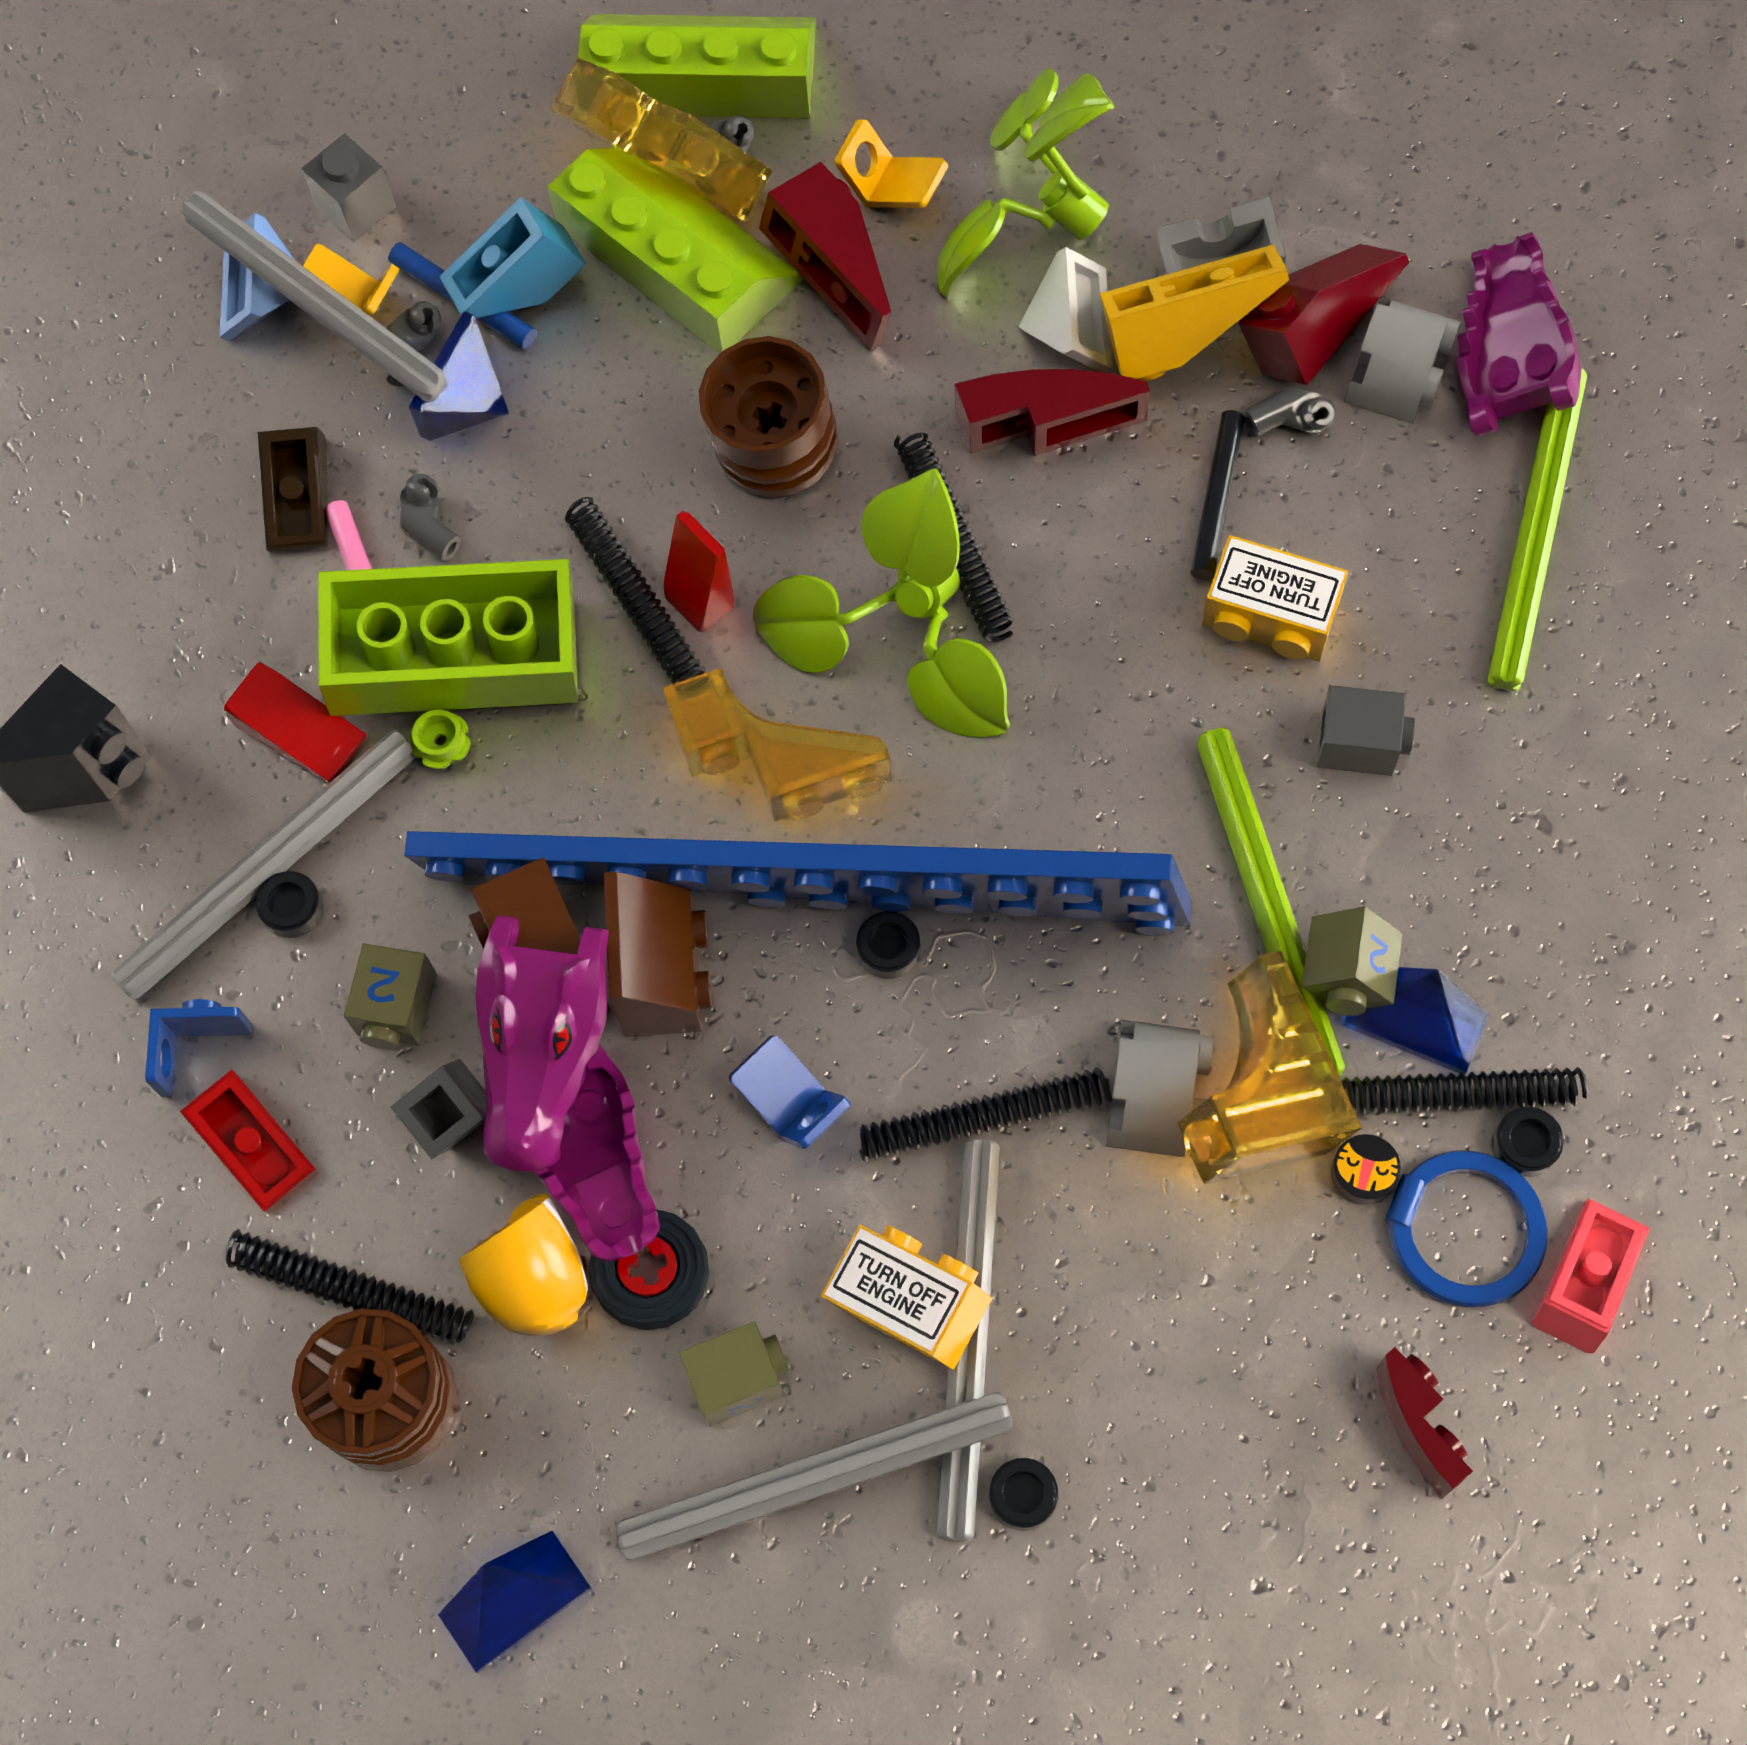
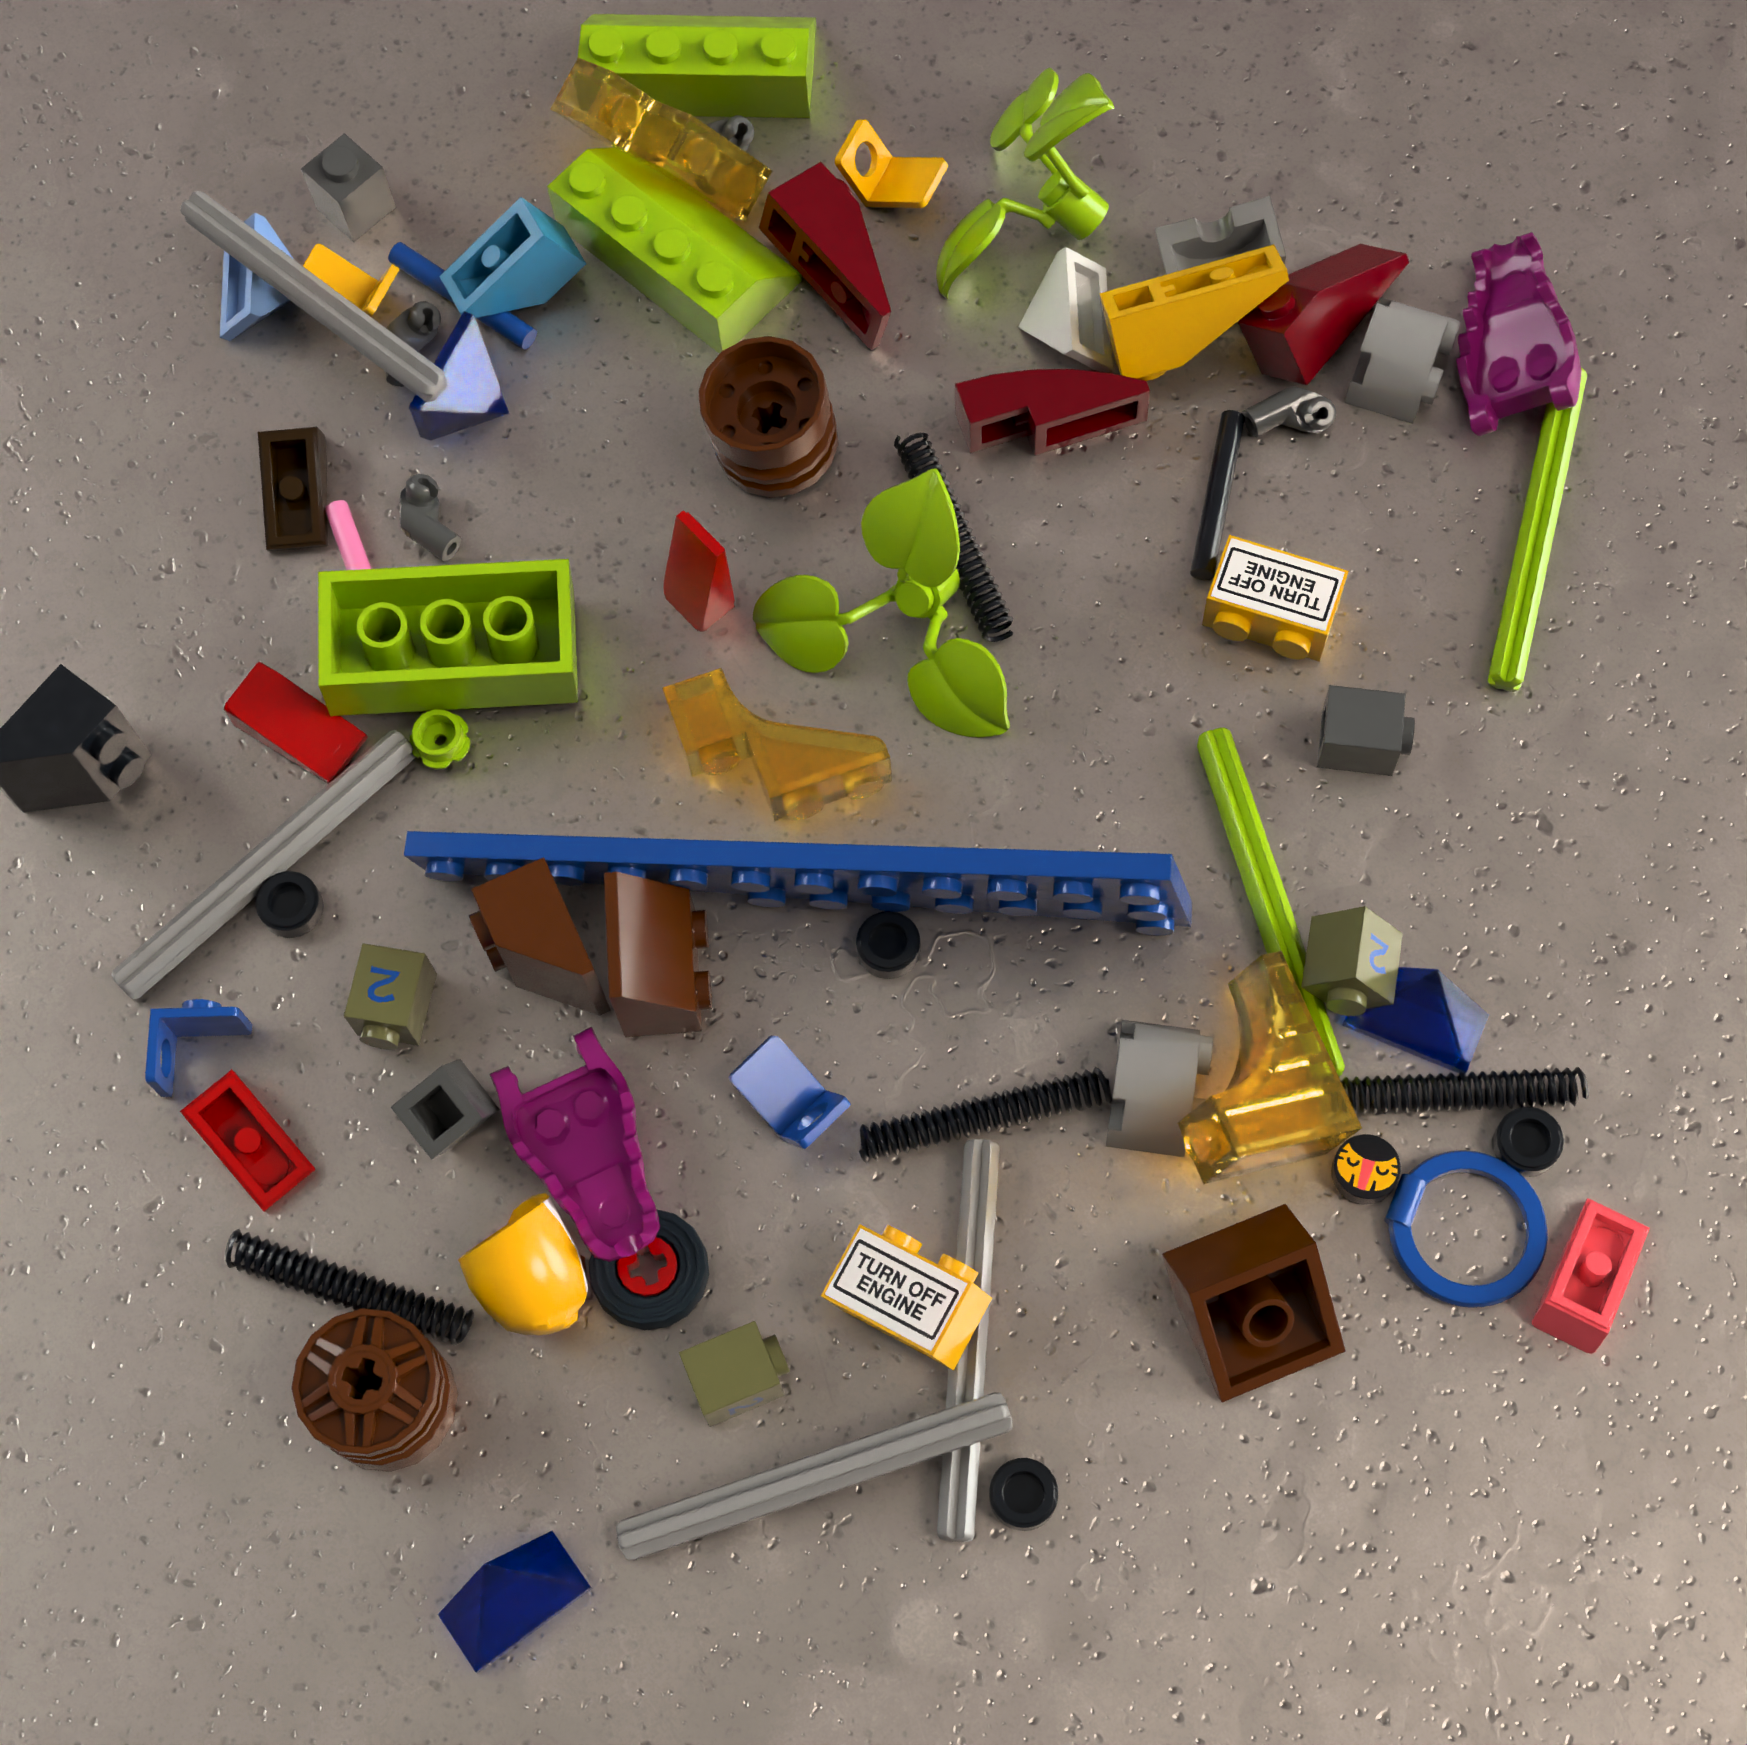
magenta animal [475,915,609,1172] -> none
black piece [565,497,710,694] -> none
dark red slope [1376,1347,1473,1499] -> none
none -> reddish brown slope [1162,1204,1346,1402]

